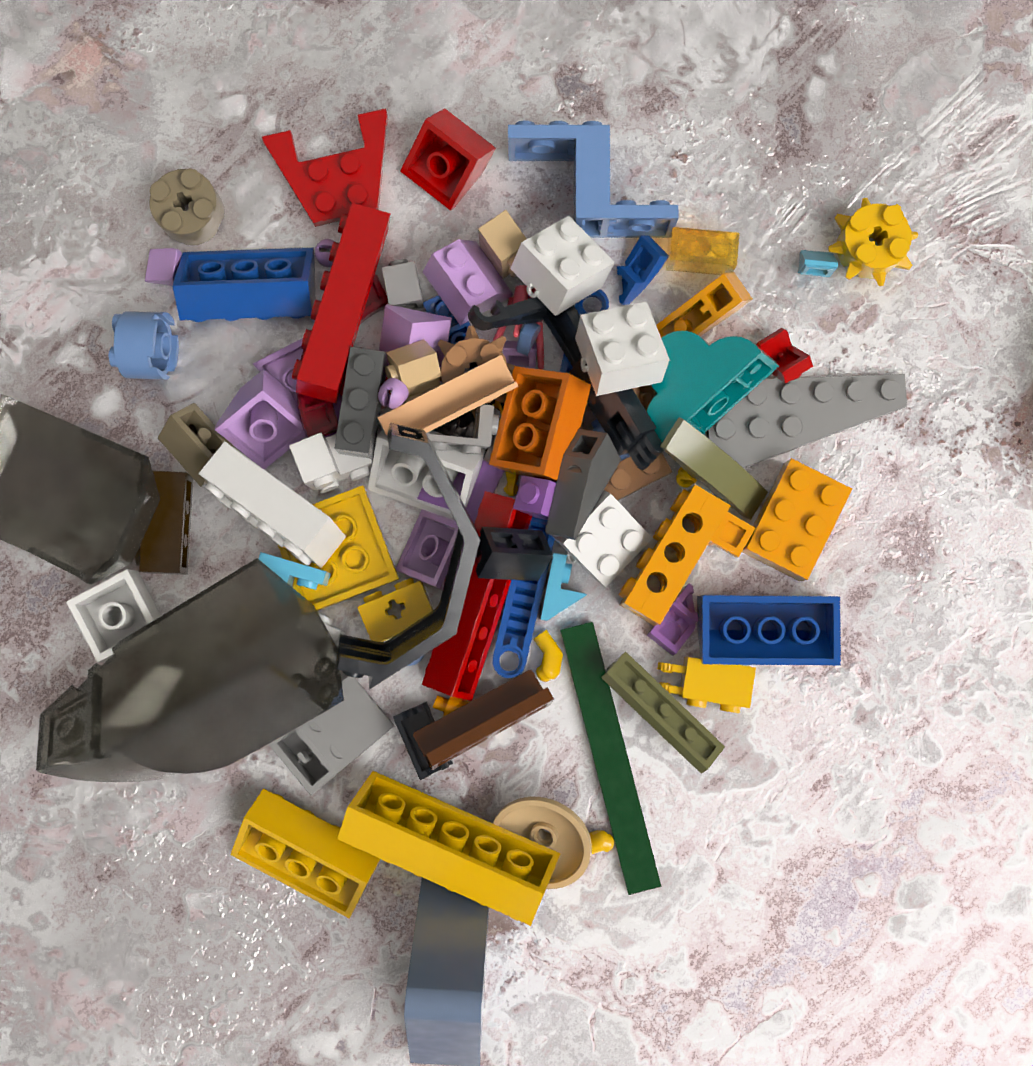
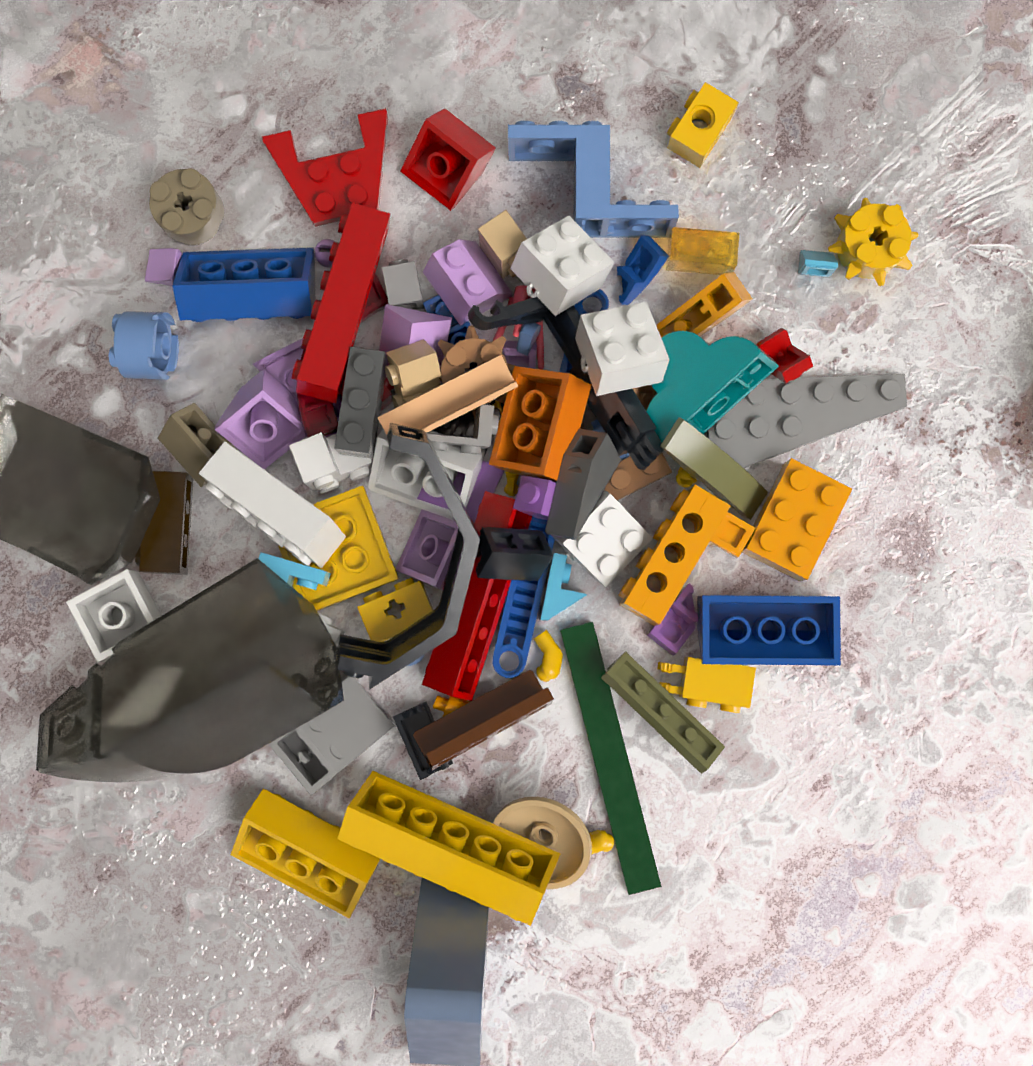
lavender hinge [378,378,409,409] -> none
none -> yellow brick [667,82,739,168]

